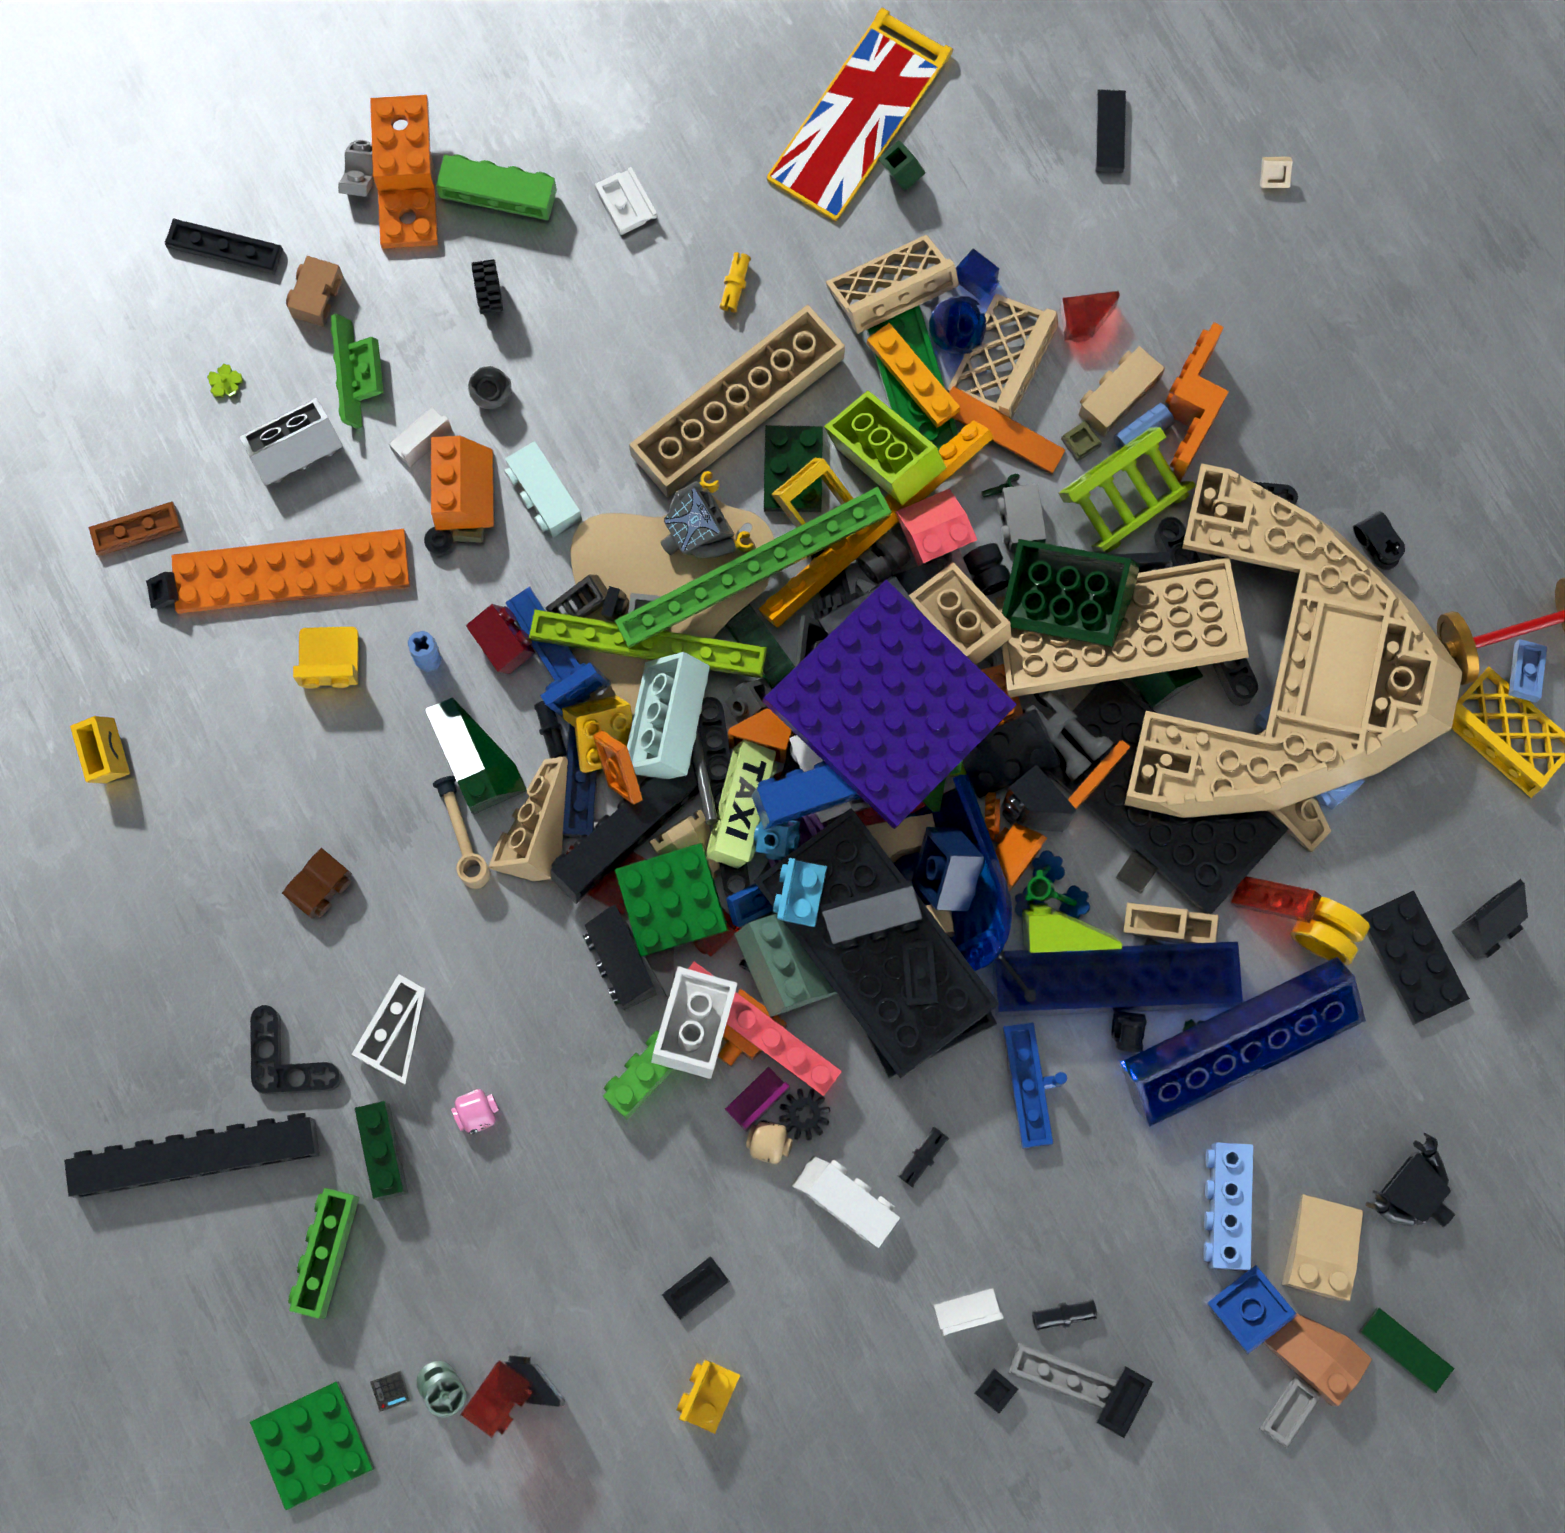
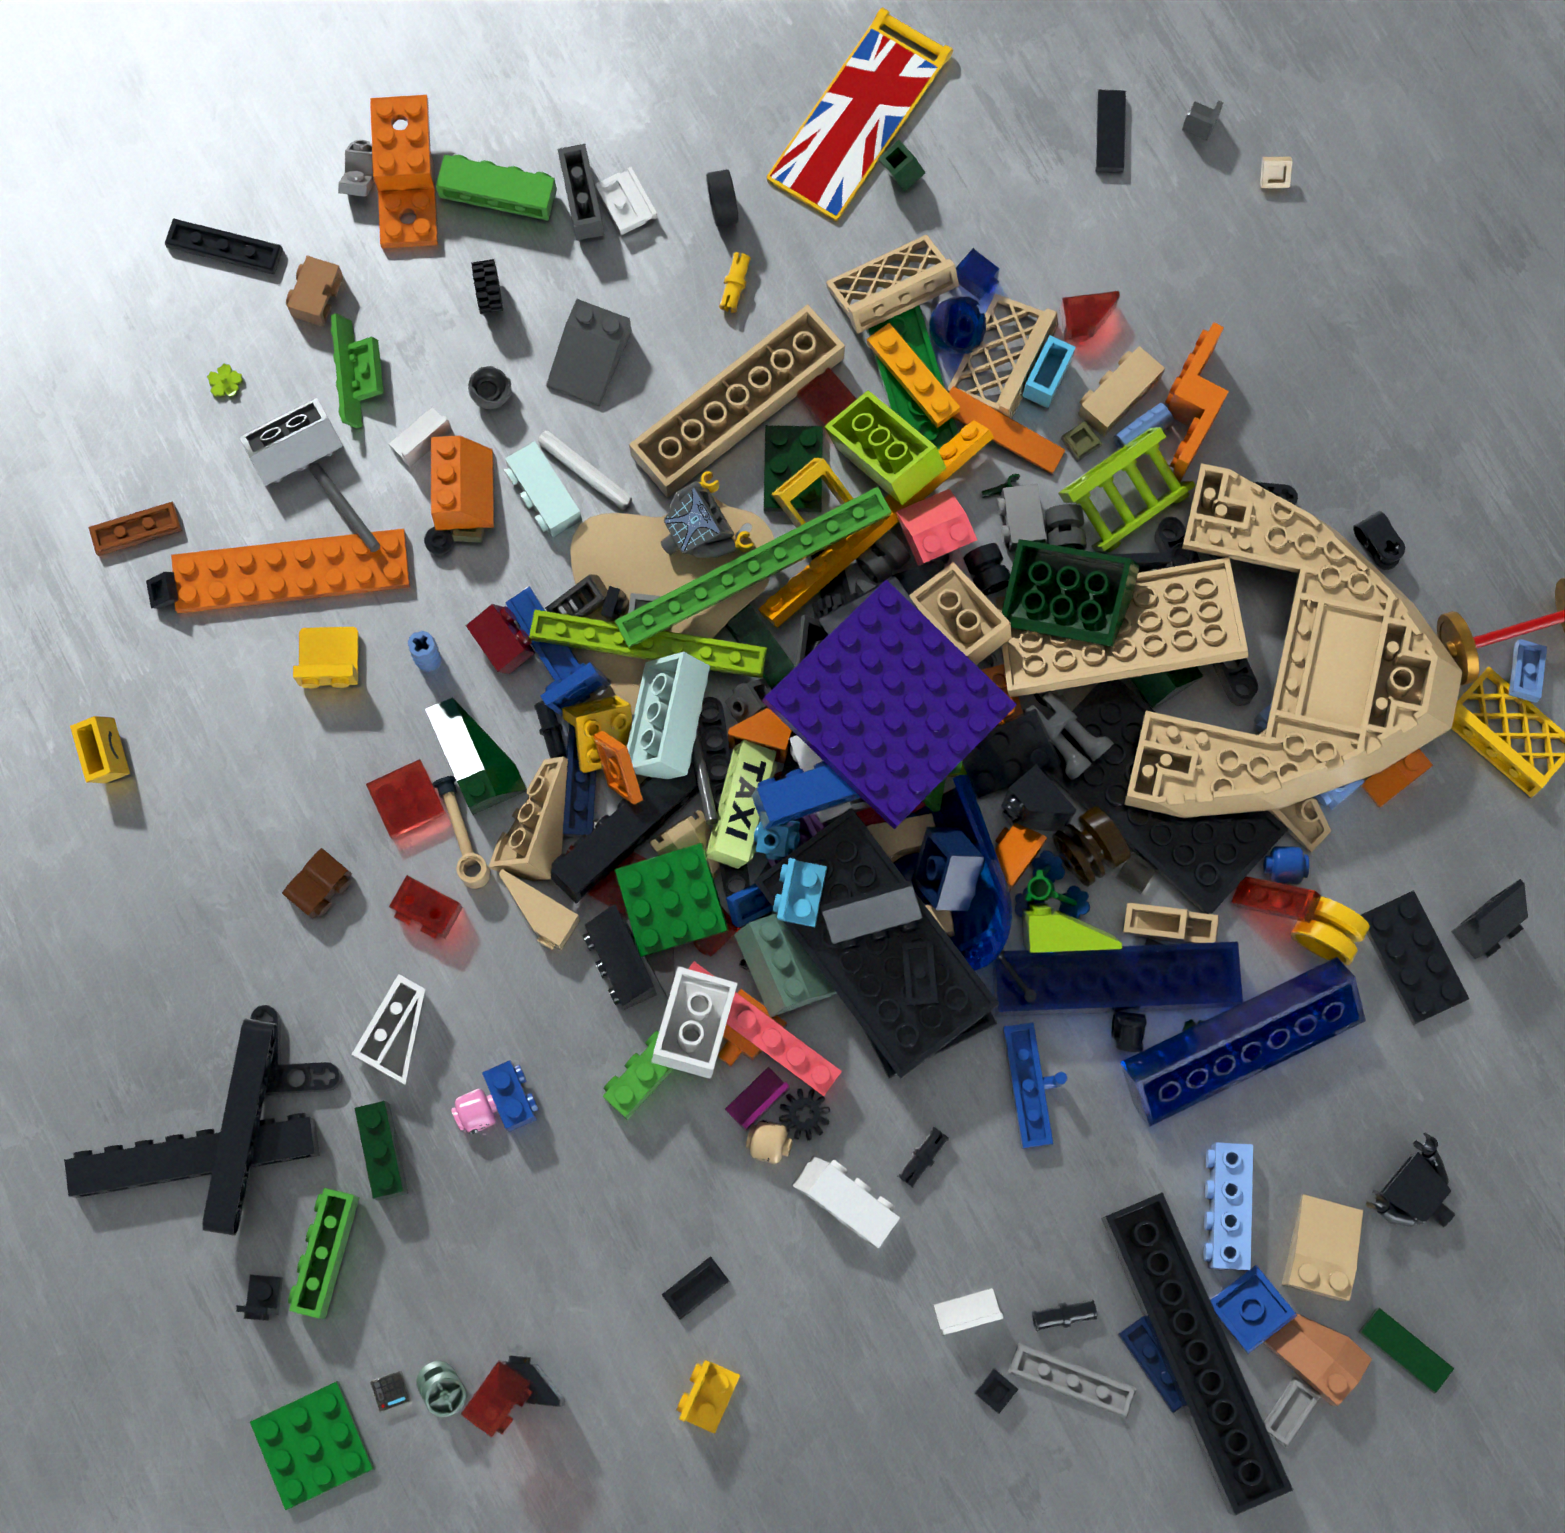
orange gear [984,792,1000,841] -> none
orange tile [1067,740,1130,810] -> none
black tile [1096,1366,1153,1438] -> none
none -> black beam [202,1019,277,1236]
none -> black bracket [236,1275,283,1321]
none -> dark grey bar [309,463,380,552]
none -> clear red plate [366,759,446,839]
none -> clear red brick [389,875,463,939]
none -> blue brick [482,1060,539,1132]
none -> tan slope [499,869,581,950]
none -> white axle [537,430,632,510]
none -> dark grey slope [546,299,632,407]
none -> dark grey brick [557,144,604,241]
none -> black tyre [706,169,738,226]
none -> clear red plate [797,367,857,428]
none -> medium azure brick [1022,335,1076,408]
none -> dark grey wheel [1045,504,1087,550]
none -> dark brown wheel [1052,806,1131,887]
none -> black brick [1101,1192,1293,1516]
none -> dark blue tile [1118,1316,1183,1413]
none -> dark grey panel [1182,100,1223,140]
none -> blue head [1263,846,1309,885]
none -> orange slope [1361,749,1433,808]

